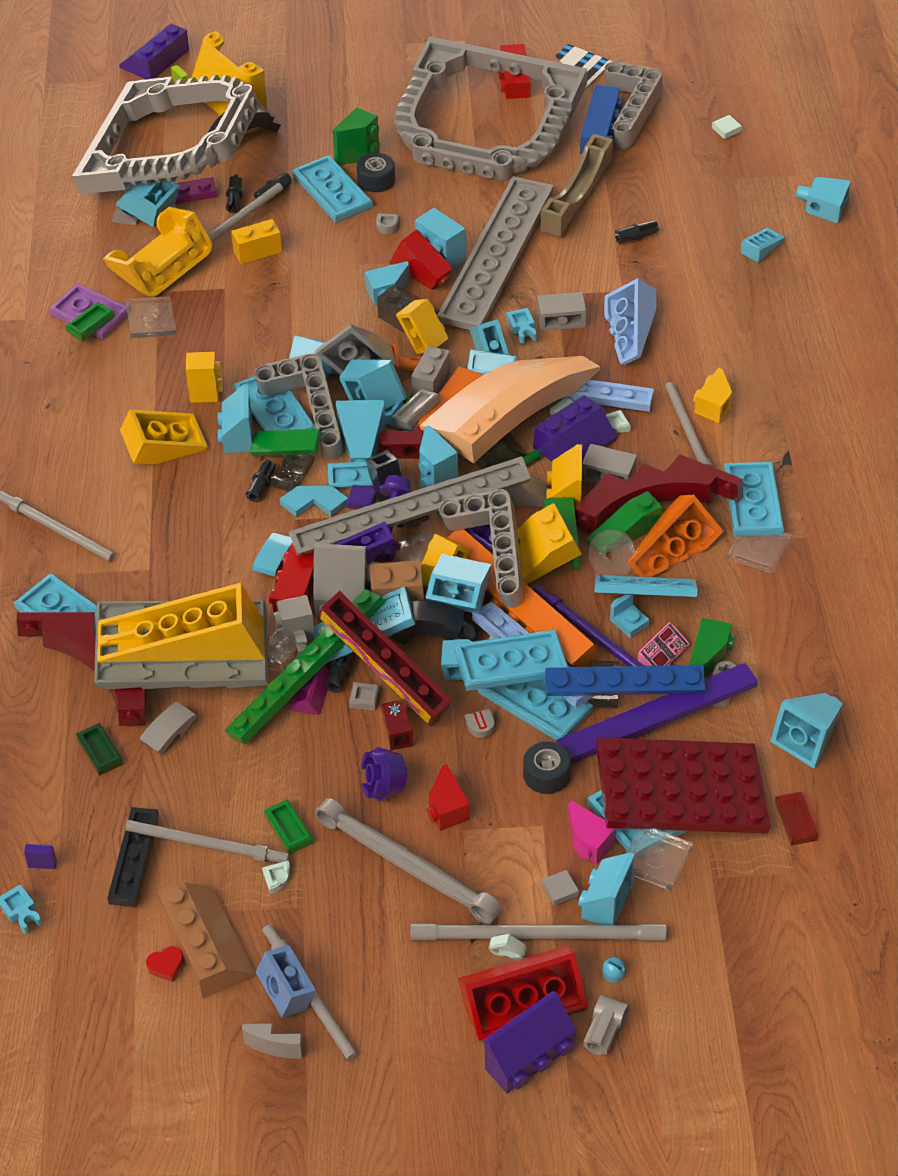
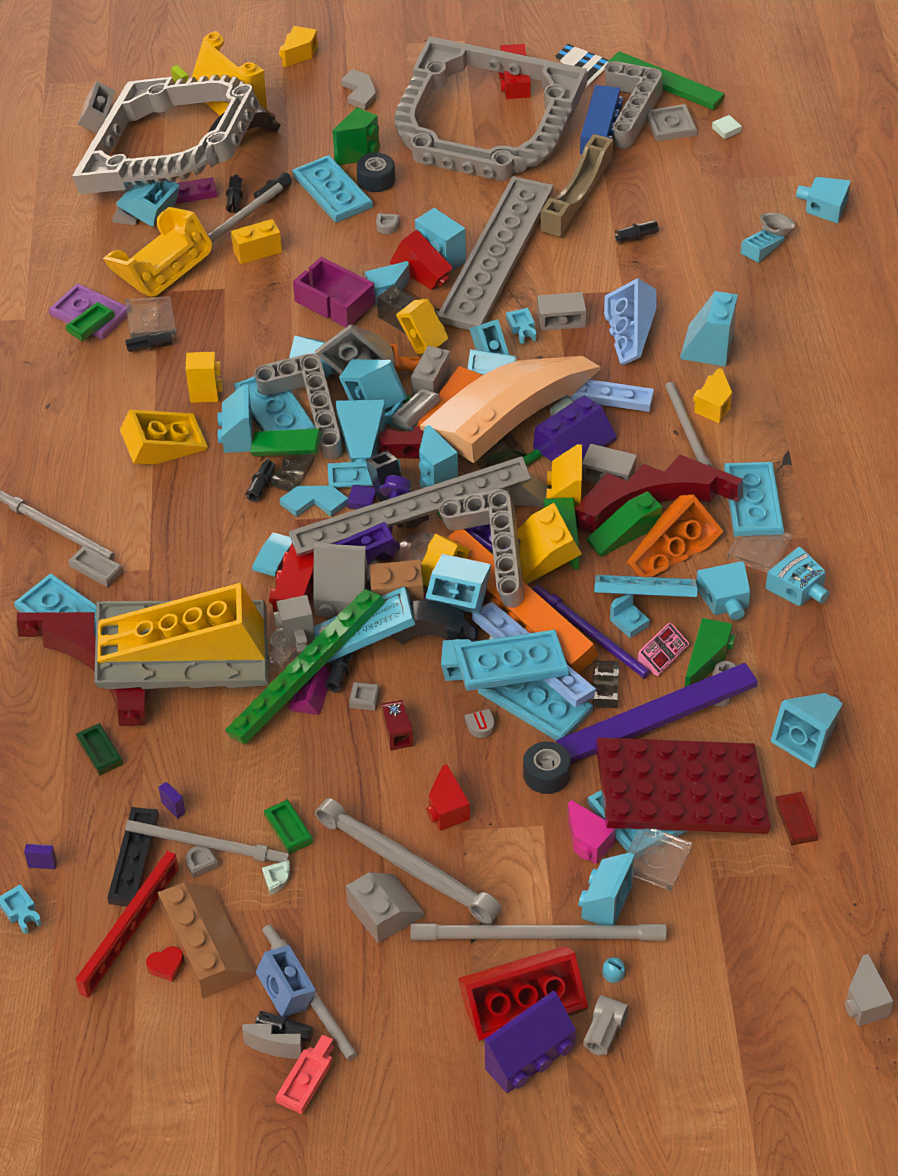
dark purple slope [119,23,189,79] -> none
light grey slope [139,701,197,755] -> none
dark red brick [318,590,452,726] -> none
dark purple cone [361,747,408,801] -> none
light aqua tile [488,934,527,960] -> none
light grey tile [541,870,579,906] -> none
blue plate [545,665,705,696] -> none
clear dish [589,529,636,576] -> none
light aqua tile [606,410,631,433] -> none
none -> light grey tile [68,545,123,587]
none -> red tile [75,850,179,998]
none -> light grey brick [78,81,115,133]
none -> black axle [125,330,172,352]
none -> dark purple tile [158,782,185,819]
none -> light grey tile [186,846,218,878]
none -> black axle [255,1011,314,1042]
none -> coral hinge [276,1035,334,1115]
none -> yellow slope [279,26,318,67]
none -> magenta piece [293,257,376,327]
none -> light grey tile [341,69,376,110]
none -> light grey slope [346,872,425,943]
none -> green tile [608,51,724,110]
none -> light grey tile [647,104,697,142]
none -> medium azure slope [680,291,738,367]
none -> medium azure torso [696,561,750,620]
none -> light grey piece [760,213,795,236]
none -> medium azure torso [766,547,830,606]
none -> light grey slope [845,954,894,1027]

